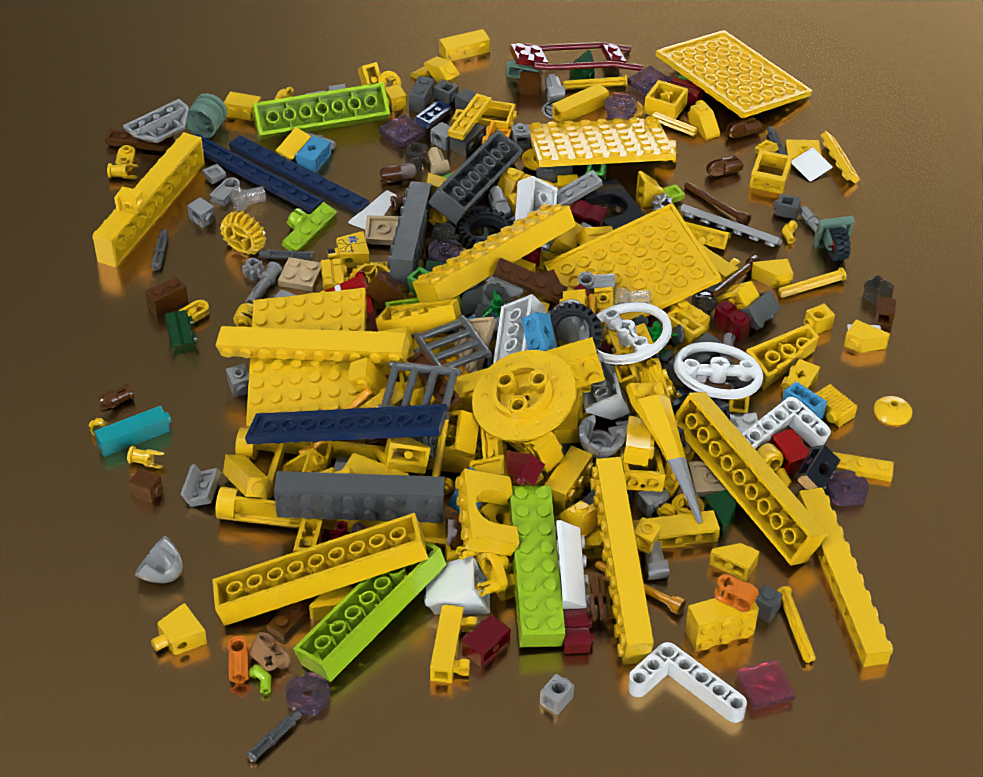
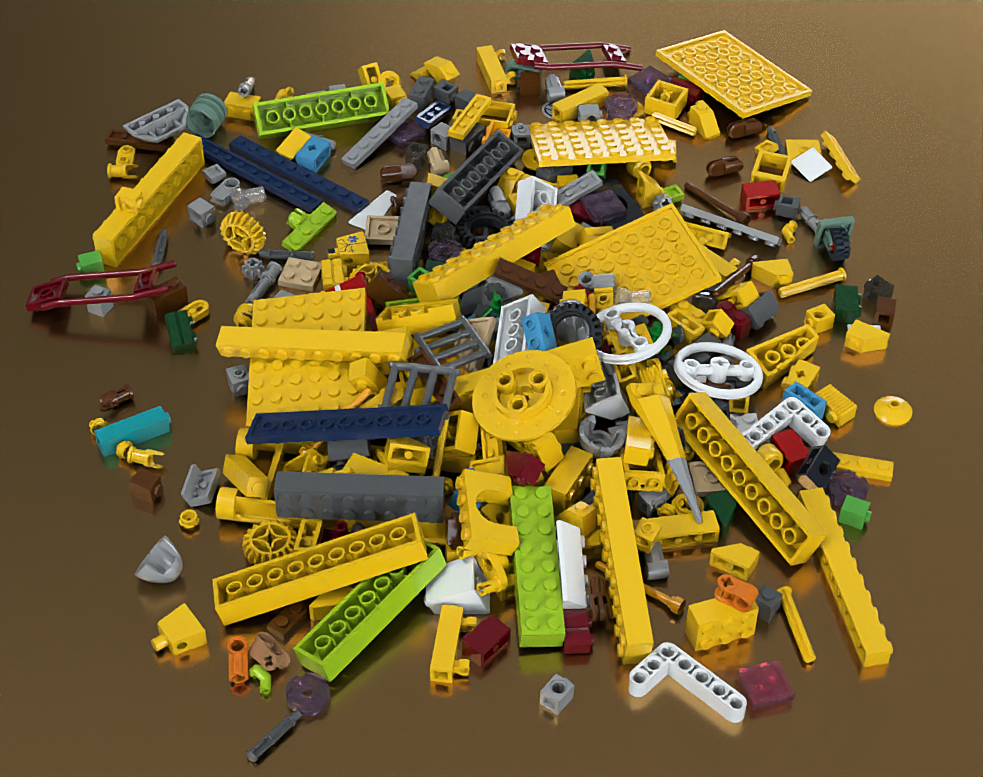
yellow brick [439,29,490,61] -> none
none -> dark red plate [25,260,177,312]
none -> bright green brick [76,250,105,273]
none -> light grey brick [85,284,114,317]
none -> yellow plate [116,441,133,459]
none -> yellow plate [179,510,199,529]
none -> light grey pin [238,77,255,97]
none -> yellow gear [242,519,297,565]
none -> dark grey brick [327,439,373,466]
none -> light grey plate [341,97,418,169]
none -> yellow brick [476,45,516,94]
none -> light grey brick [578,104,603,122]
none -> clear purple plate [580,189,627,224]
none -> yellow head [626,161,651,179]
none -> yellow brick [701,309,734,338]
none -> red brick [740,180,781,210]
none -> dark green brick [833,284,862,324]
none -> bright green brick [838,495,872,530]

